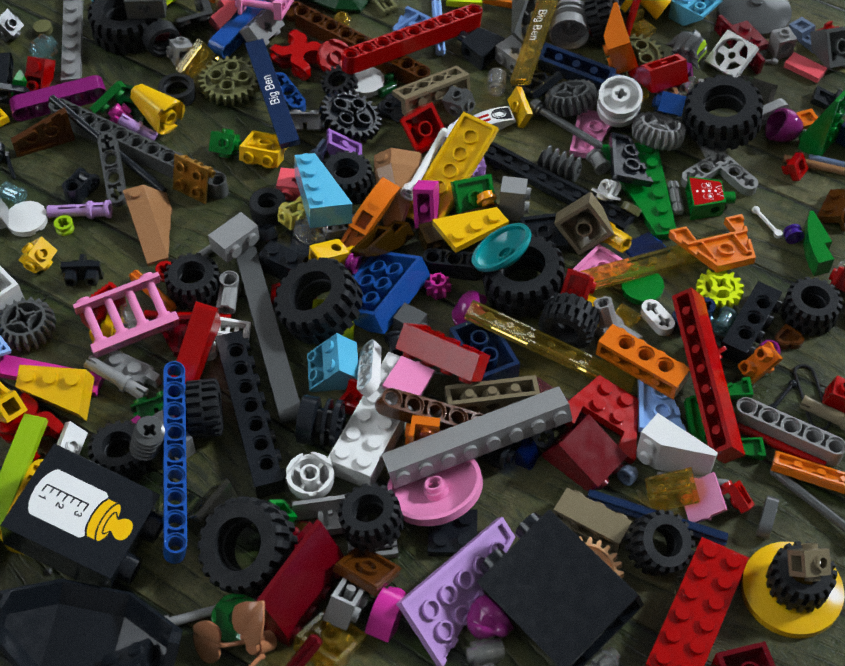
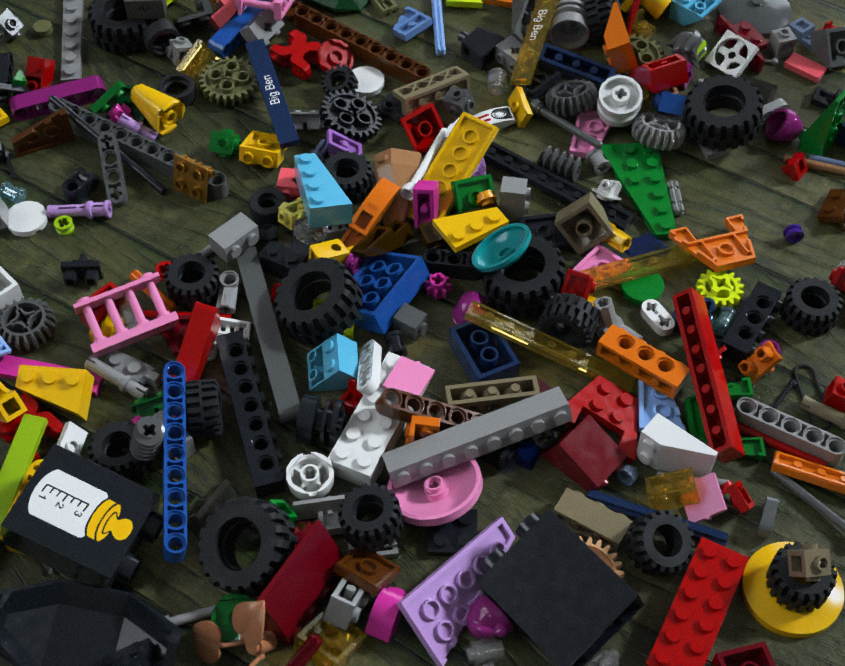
yellow brick [19,236,58,273] -> none
clear light blue head [28,34,58,59] -> none
medium nougat wedge [123,185,172,266] -> none
blue beam [276,72,306,112] -> none
clear yellow plate [334,12,351,26] -> none
red beam [342,4,483,74] -> none
dark green arm [377,73,397,98] -> none
wedge [396,323,490,384] -> none
black wing [609,132,653,188] -> none
clear yellow slope [615,302,642,329] -> none
olive tile [620,201,641,217] -> none
clear slope [679,76,695,96] -> none
light grey beam [680,151,758,196] -> none
torso [685,177,736,220] -> none
white hinge [752,206,783,238] -> none
reddish brown tile [774,324,804,350] -> none
orange plate [796,108,818,131] -> none
green slope [803,210,834,276] -> none

